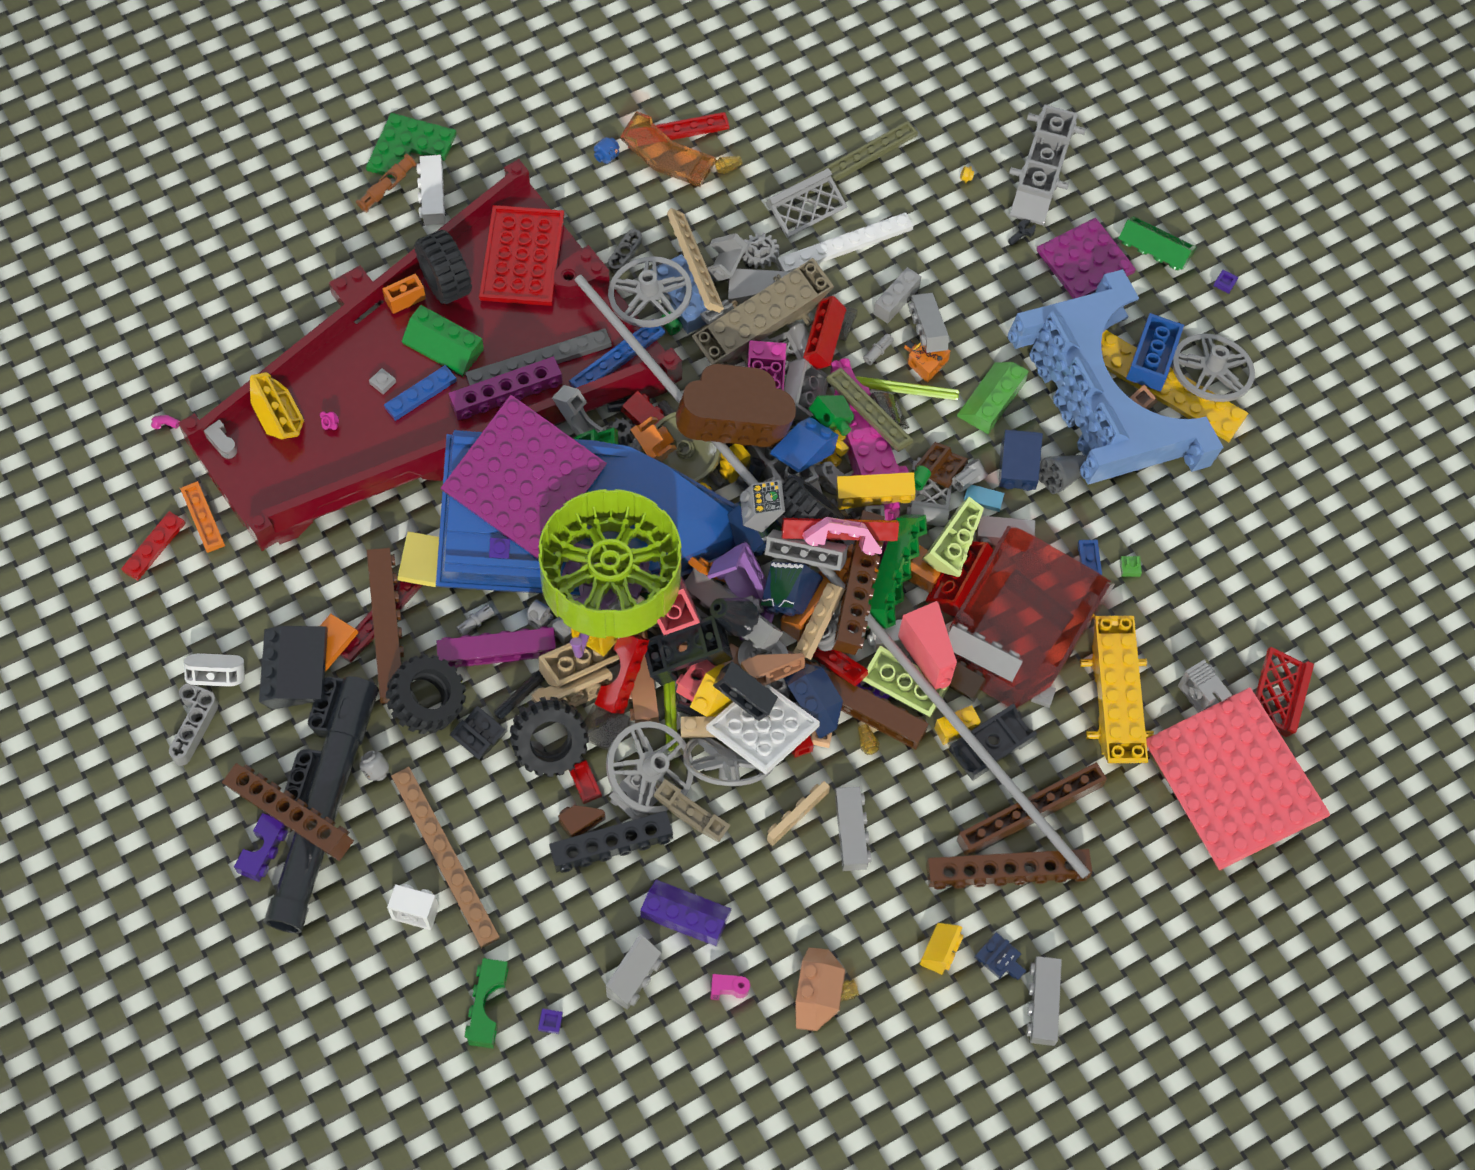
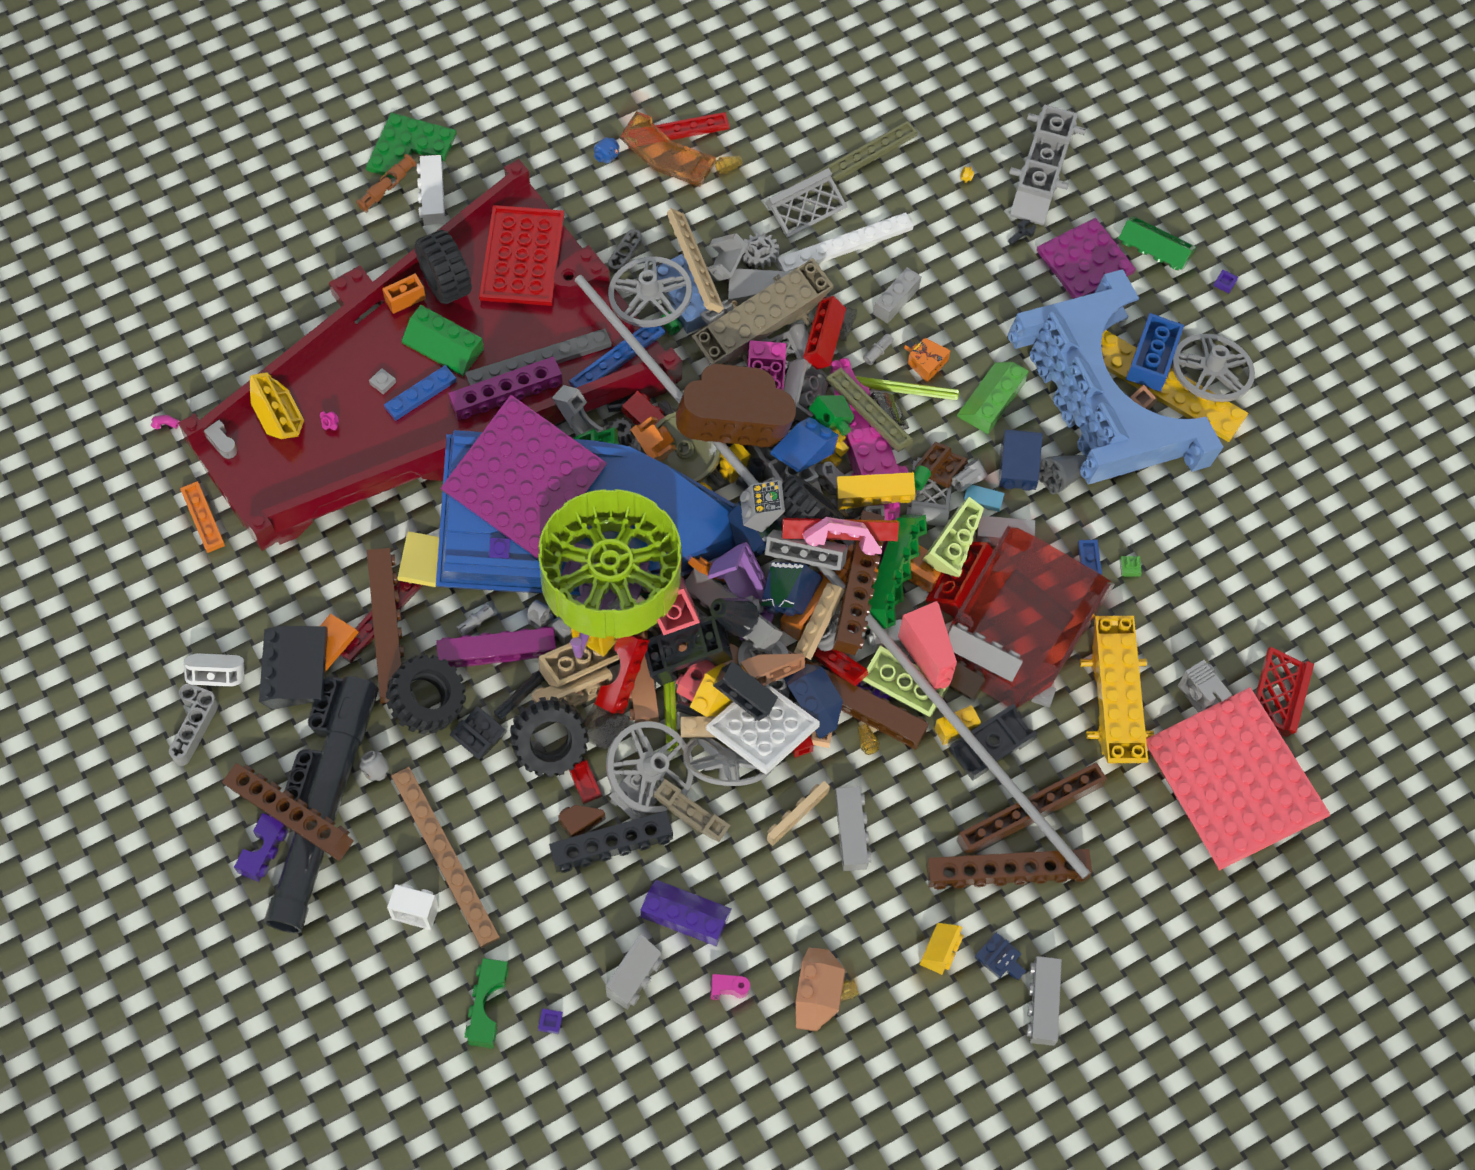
red plate [121,511,186,581] -> none
light grey brick [909,293,949,353] -> none

